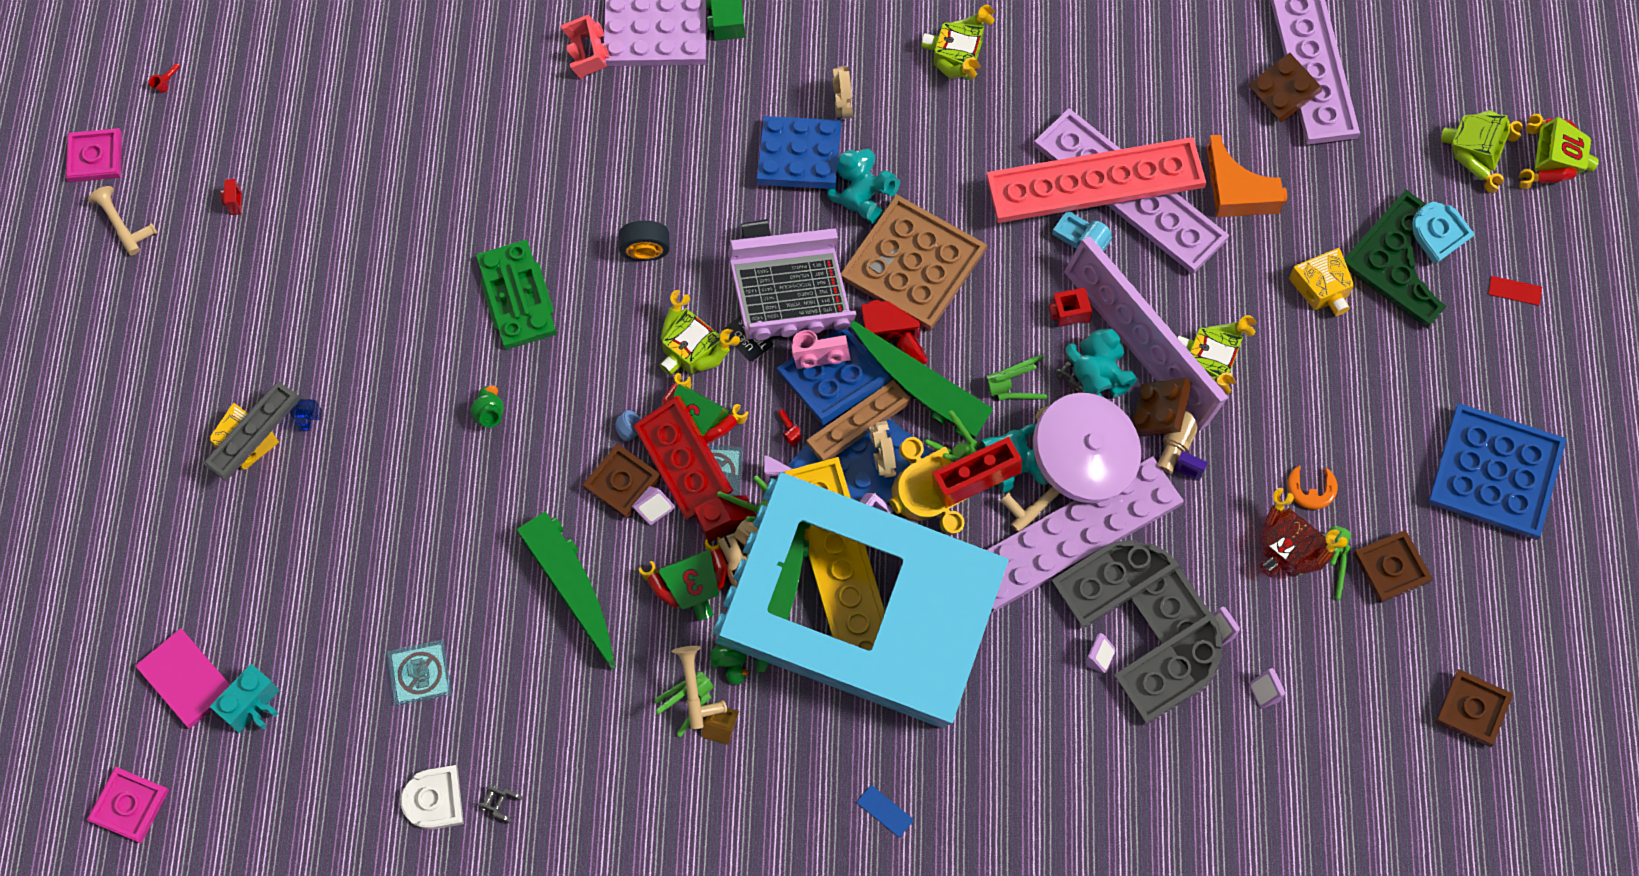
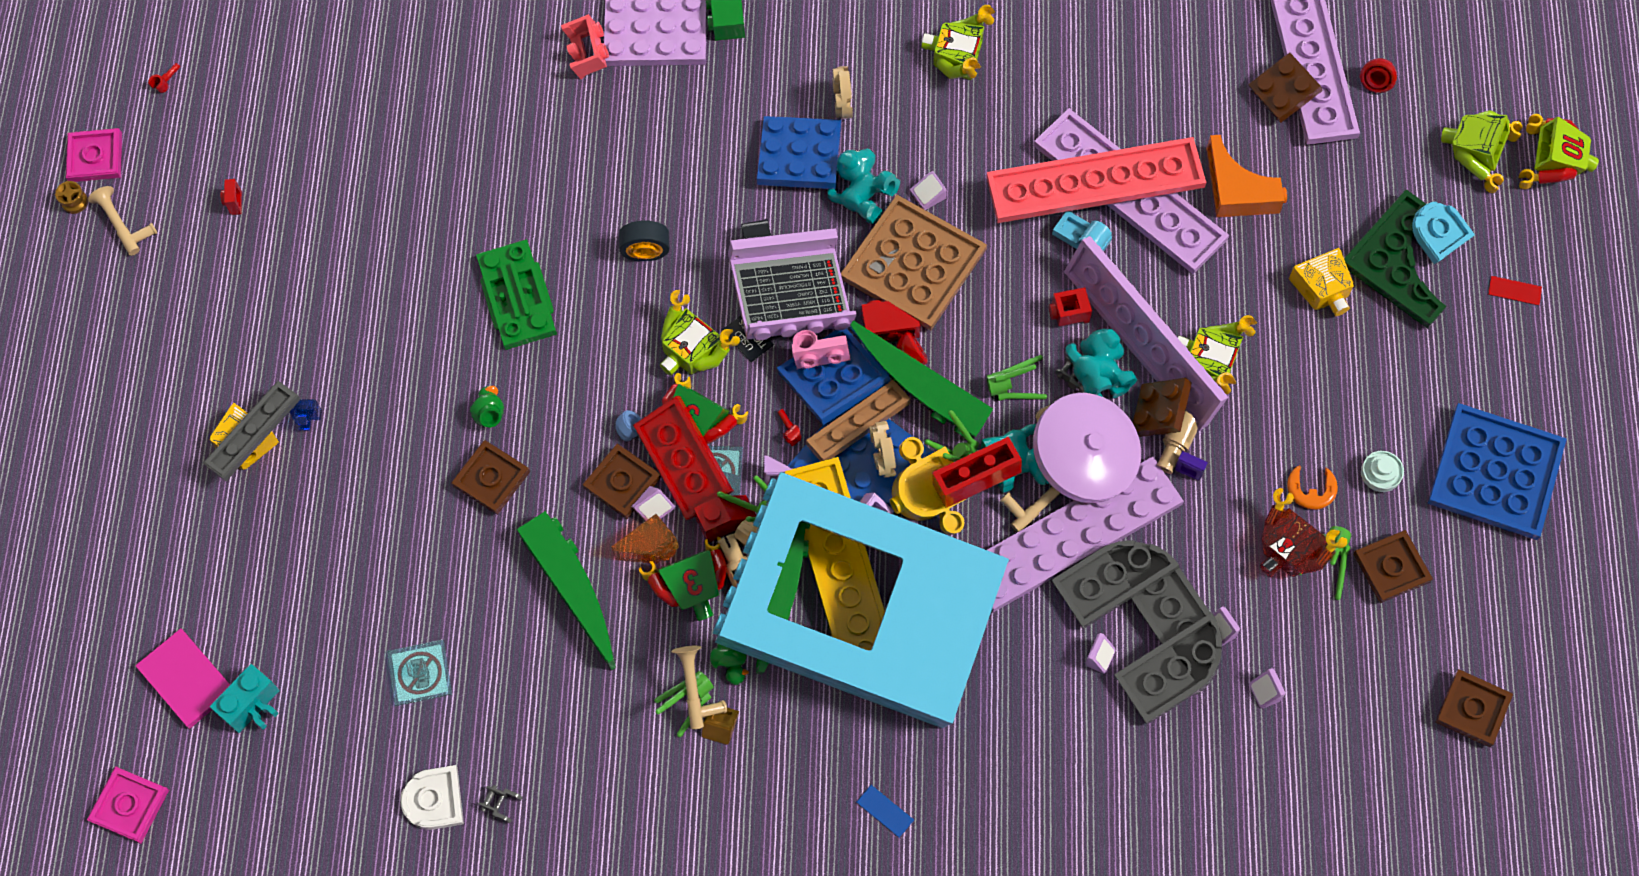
none -> pearl gold wheel [55,181,88,214]
none -> reddish brown plate [451,440,530,515]
none -> clear orange slope [611,514,679,564]
none -> slope [910,171,947,210]
none -> red brick [1360,58,1397,93]
none -> light aqua plate [1361,451,1404,492]

